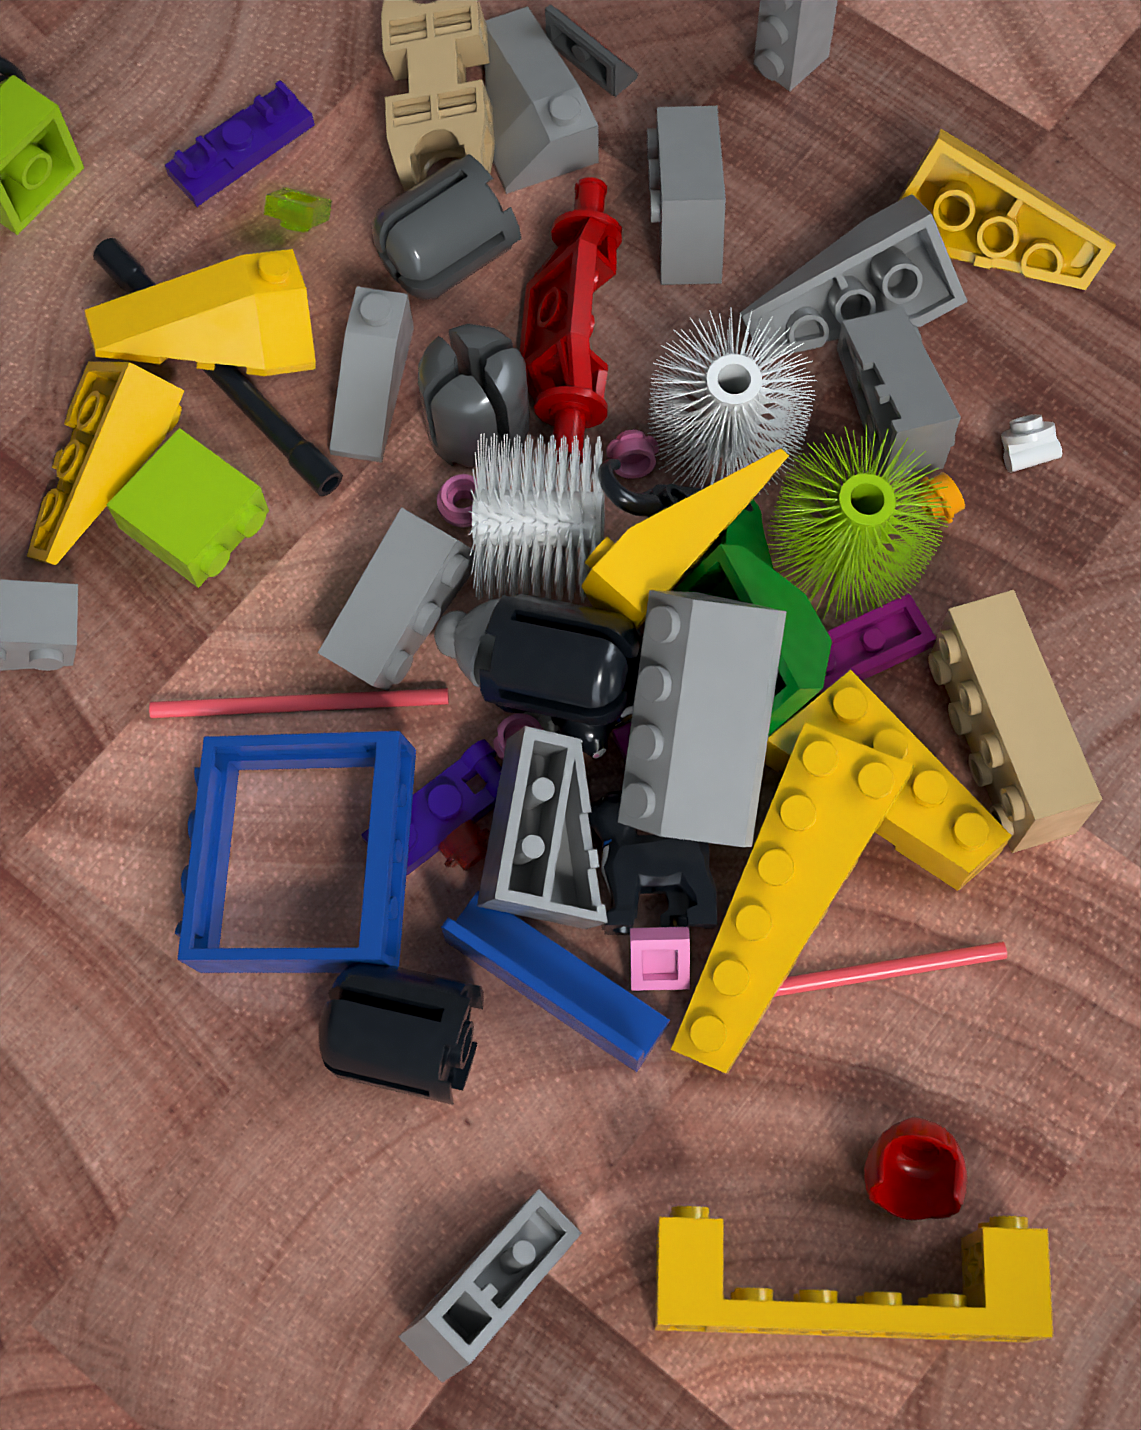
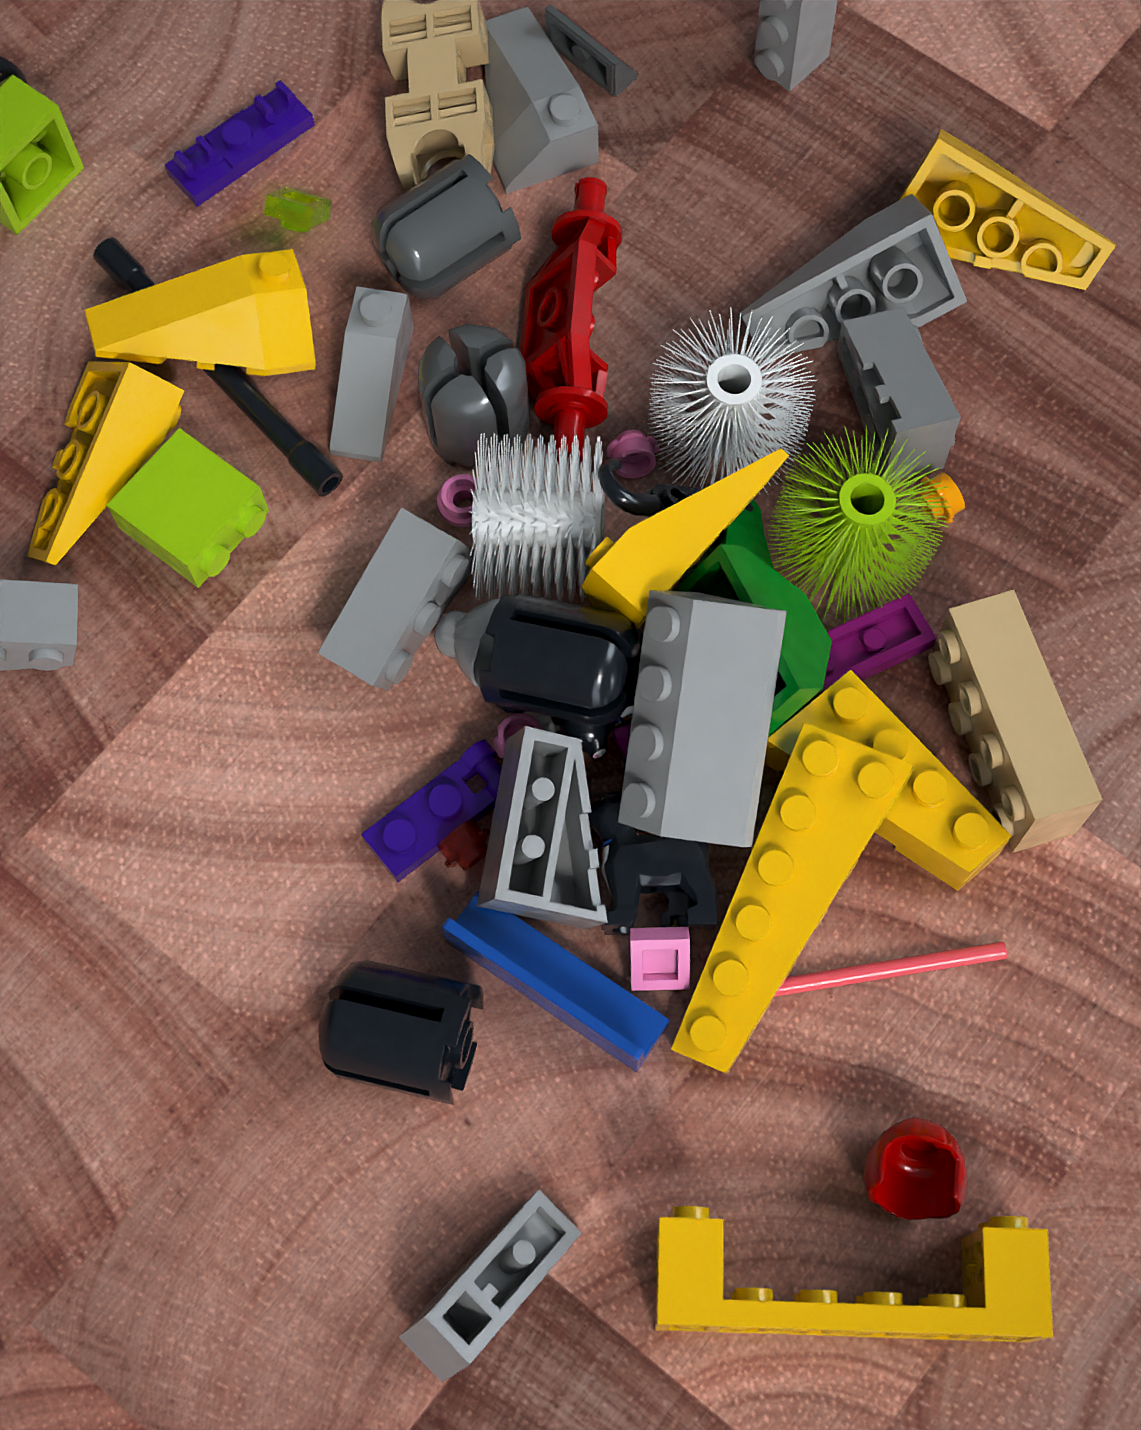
coral axle [149,688,449,718] -> none
blue window [175,731,416,973] -> none
light grey wedge [647,106,726,285] -> none
white plate [1001,414,1062,473] -> none

